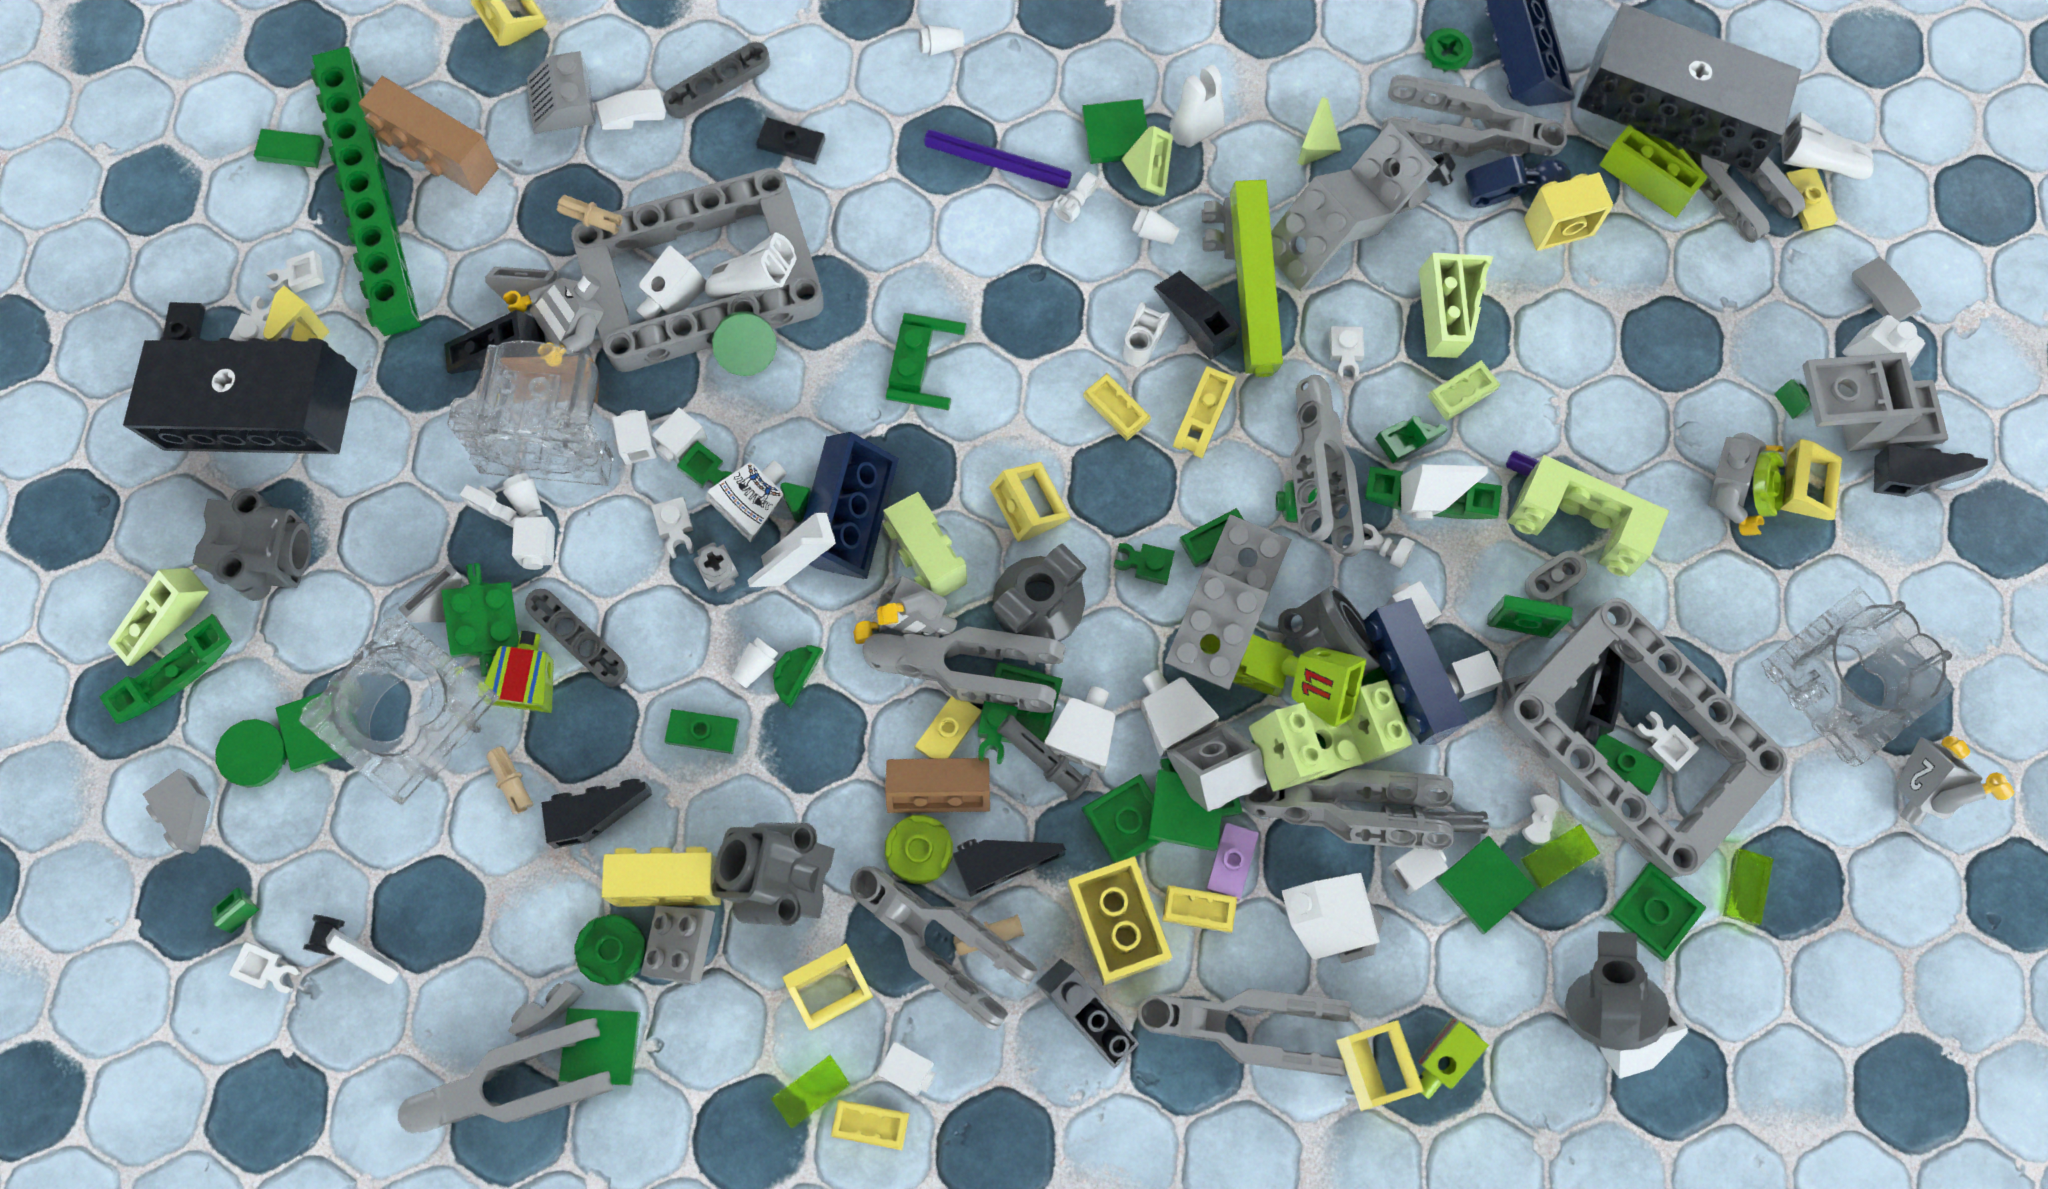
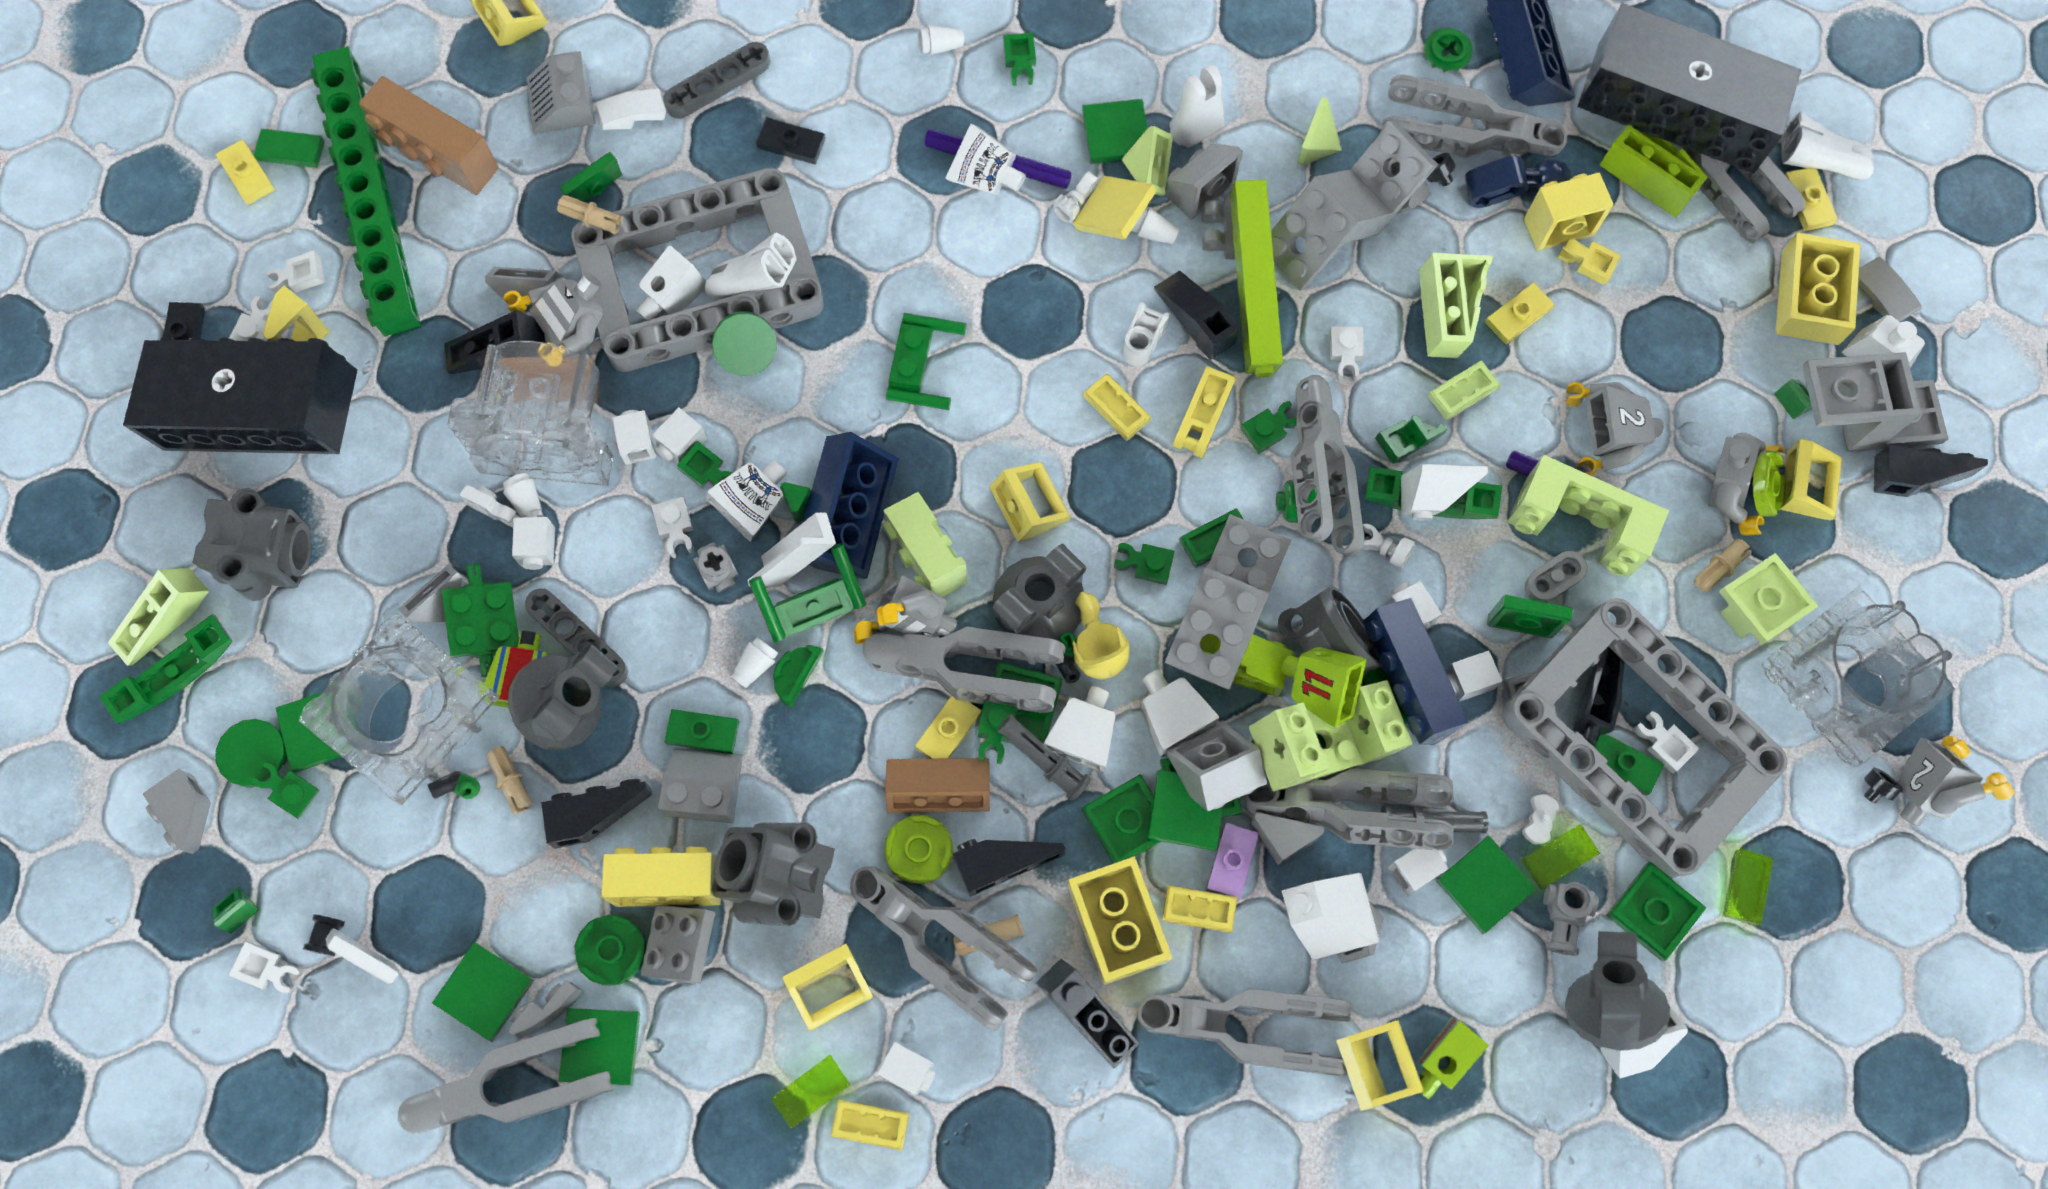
none -> light yellow plate [215,139,275,205]
none -> green plate [250,762,320,819]
none -> arm [428,771,480,800]
none -> green tile [432,942,534,1042]
none -> dark grey piece [508,644,618,751]
none -> green plate [559,152,622,202]
none -> light grey slope [658,749,743,823]
none -> green plate [749,543,867,642]
none -> white torso [945,124,1026,195]
none -> green plate [1003,33,1036,86]
none -> black arm [1055,633,1080,684]
none -> light yellow piece [1072,592,1130,680]
none -> light yellow tile [1073,176,1156,240]
none -> light grey slope [1166,143,1243,220]
none -> green plate [1240,401,1297,454]
none -> light grey slope [1251,812,1325,865]
none -> light yellow plate [1485,282,1555,345]
none -> light grey connector [1543,882,1599,956]
none -> light yellow plate [1558,238,1621,285]
none -> light grey torso [1566,382,1664,476]
none -> tan axle [1694,539,1752,592]
none -> yellowish green panel [1719,553,1819,645]
none -> light yellow brick [1775,233,1860,345]
none -> black tile [1864,767,1903,804]

